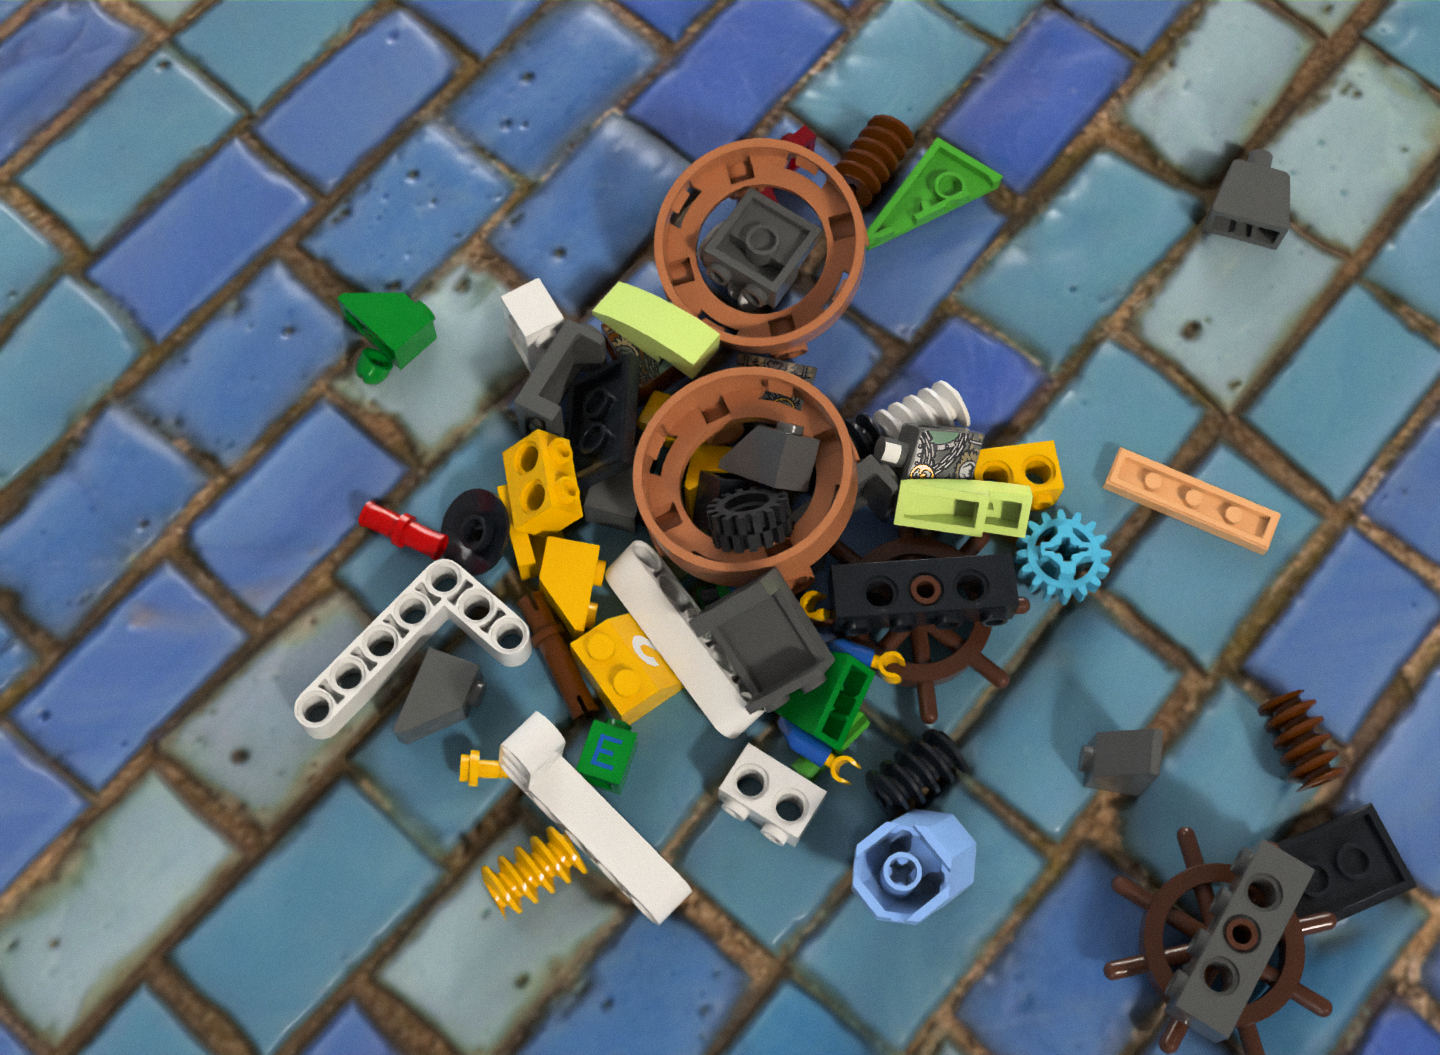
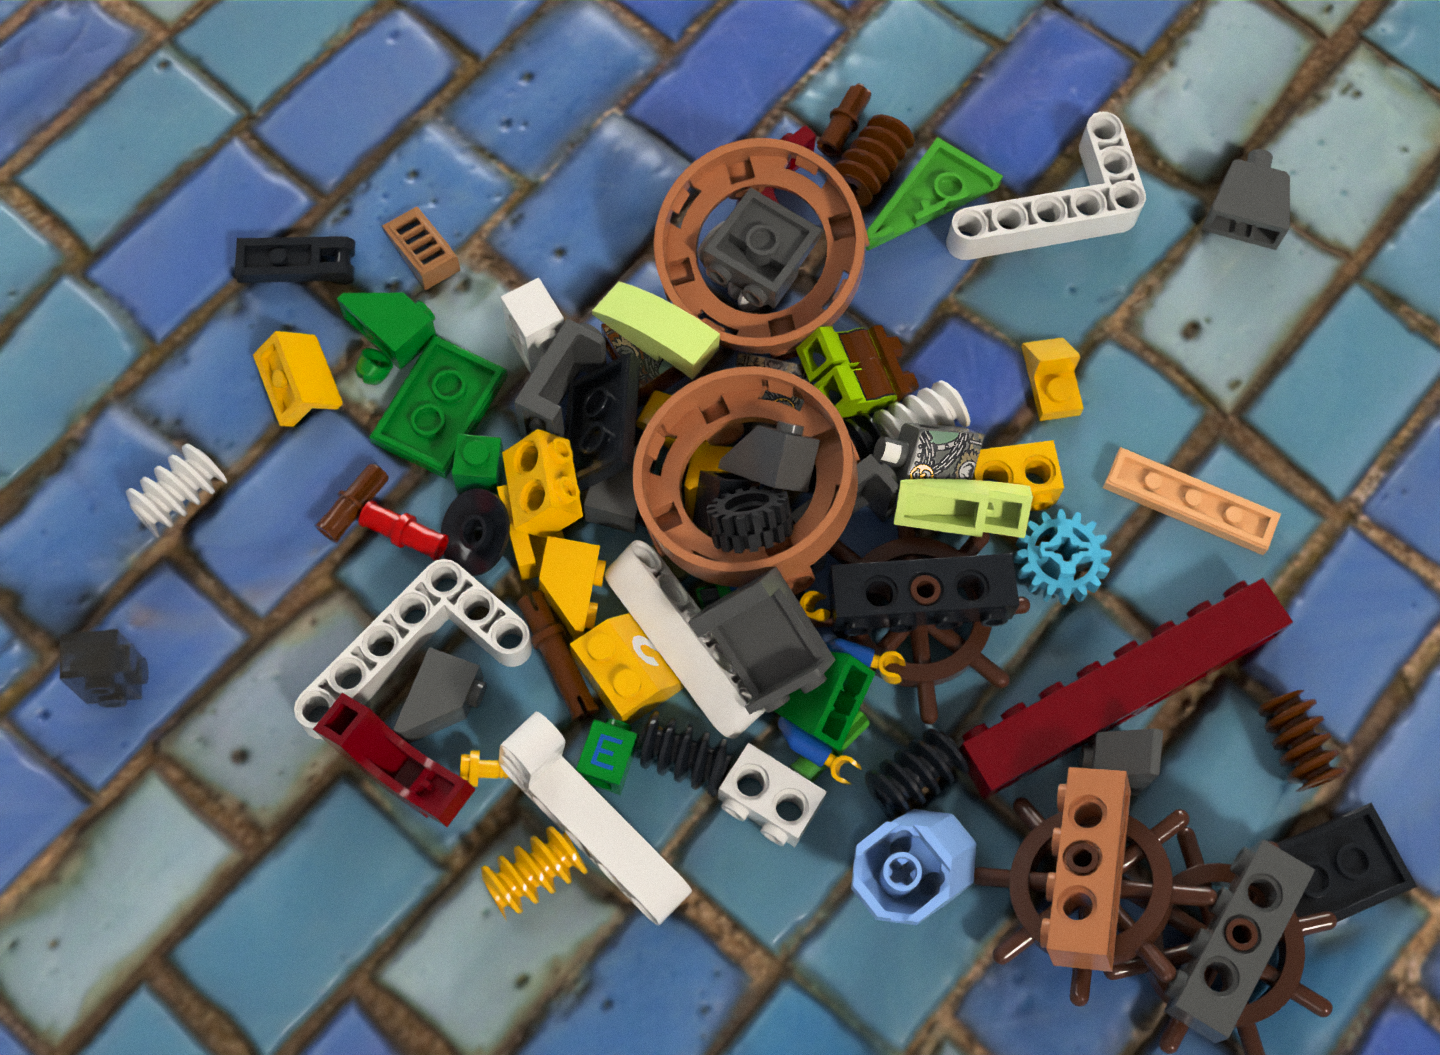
none -> clear smoke brick [60,629,149,708]
none -> white piece [126,444,227,538]
none -> black plate [234,236,356,285]
none -> yellow panel [253,331,343,427]
none -> dark red arch [313,693,476,827]
none -> reddish brown axle [314,464,389,543]
none -> green tile [369,334,508,479]
none -> medium nougat slope [382,207,461,290]
none -> green brick [452,434,504,497]
none -> black piece [633,710,736,797]
none -> hips [796,325,919,418]
none -> reddish brown axle [816,83,871,158]
none -> white beam [946,112,1146,260]
none -> dark red brick [959,578,1293,800]
none -> brick [973,767,1218,1007]
none -> yellow slope [1021,337,1084,421]

